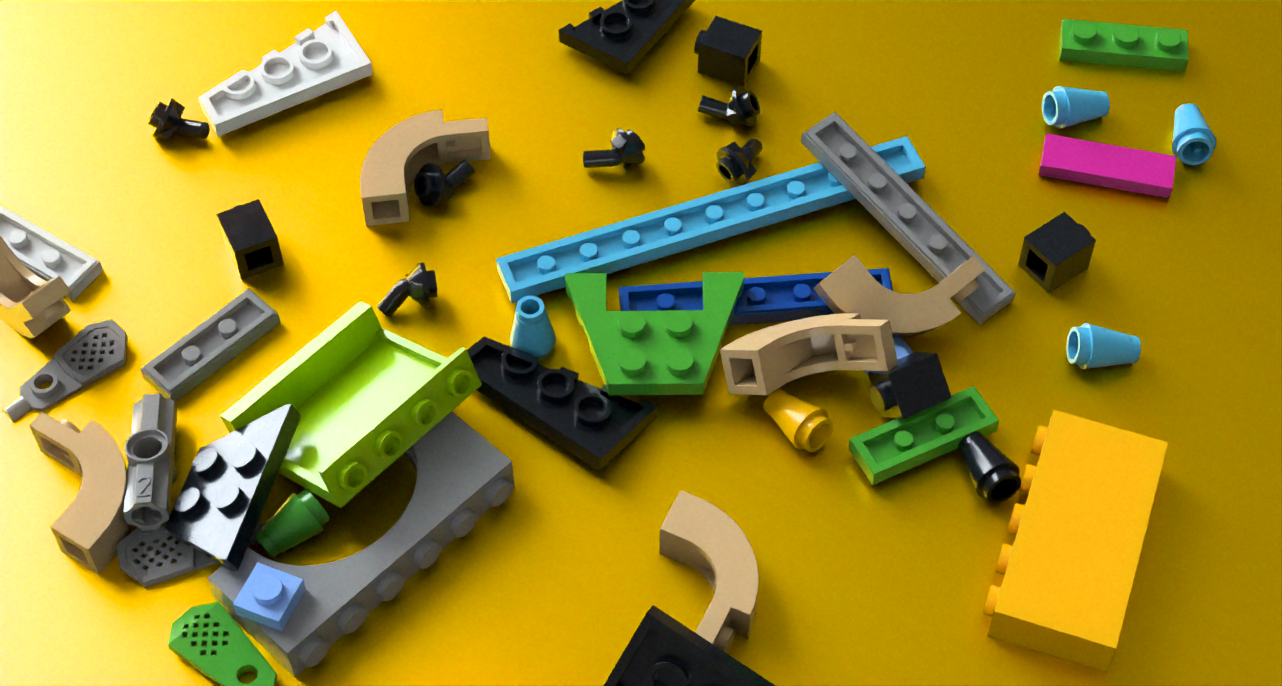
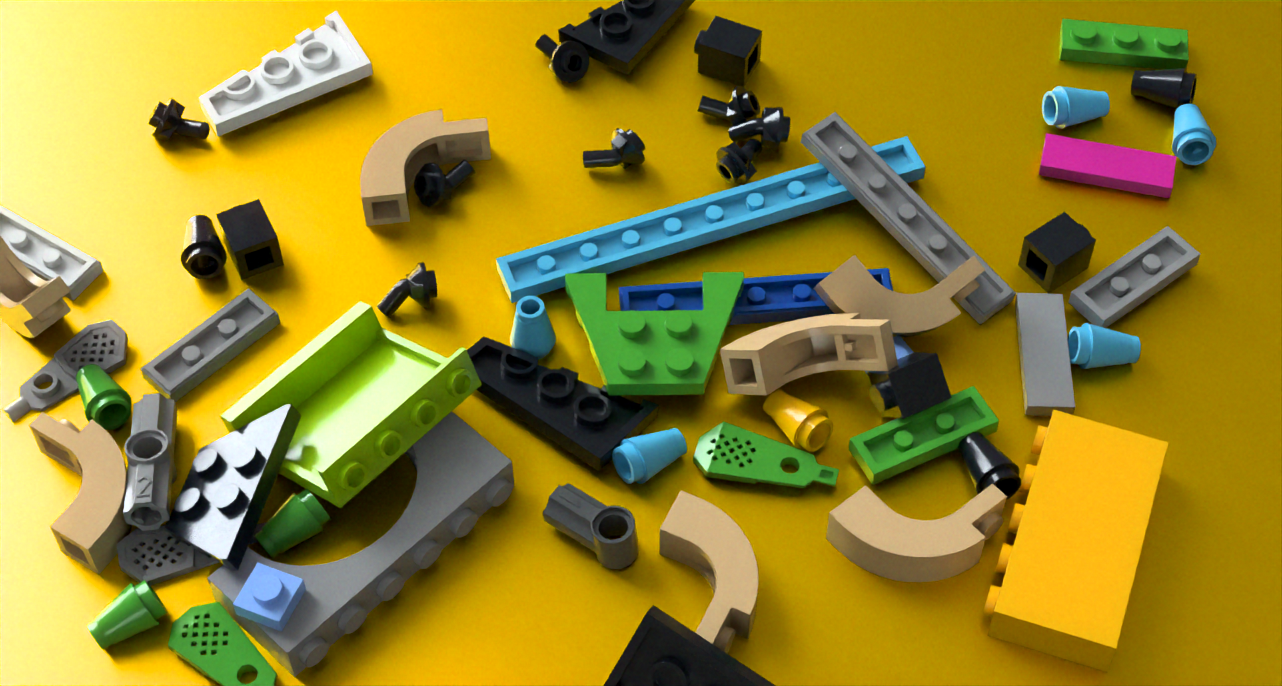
none -> bright green cone [76,364,131,430]
none -> bright green cone [87,580,168,650]
none -> black cone [181,215,227,279]
none -> black plate [535,34,589,83]
none -> dark grey piece [543,483,639,569]
none -> medium azure cone [612,428,687,484]
none -> bright green piece [693,421,839,488]
none -> black plate [728,107,790,150]
none -> tan arch [826,483,1007,582]
none -> light grey tile [1015,293,1075,416]
none -> light grey plate [1068,226,1201,328]
none -> black cone [1131,68,1197,109]

